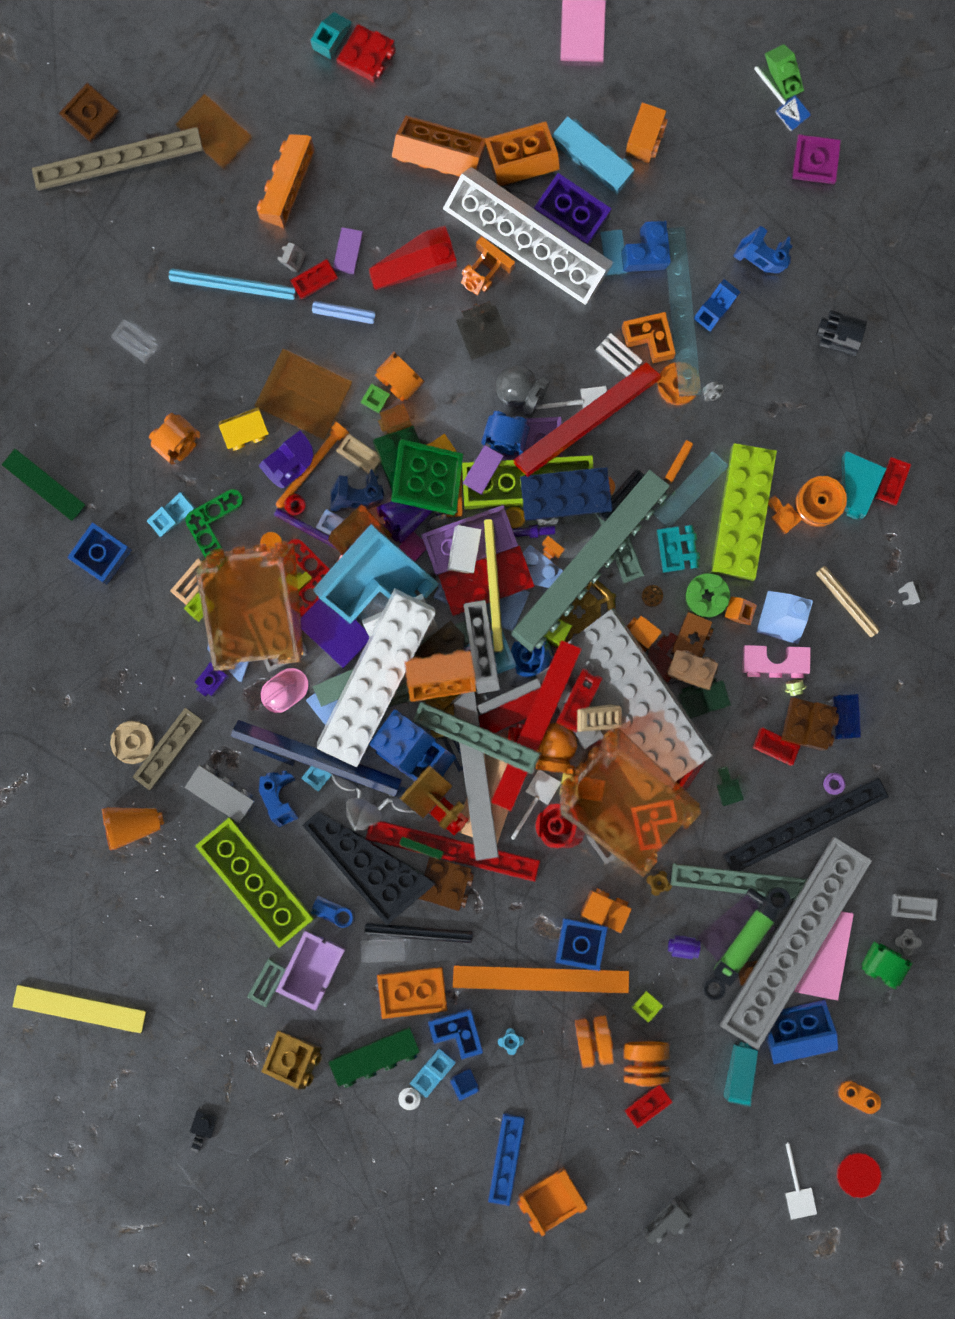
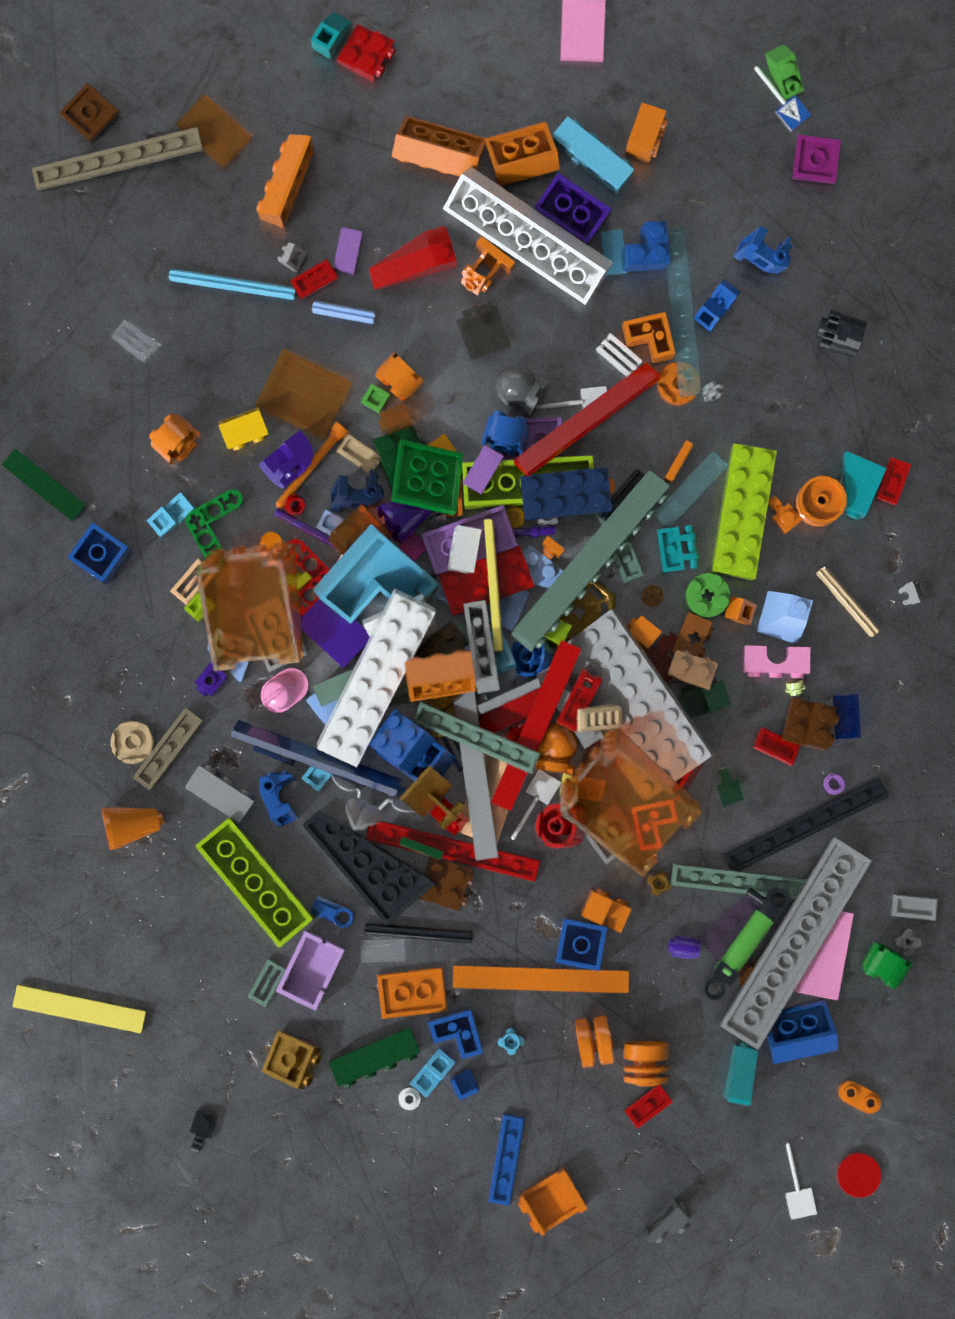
lime tile [632,991,663,1023] -> none

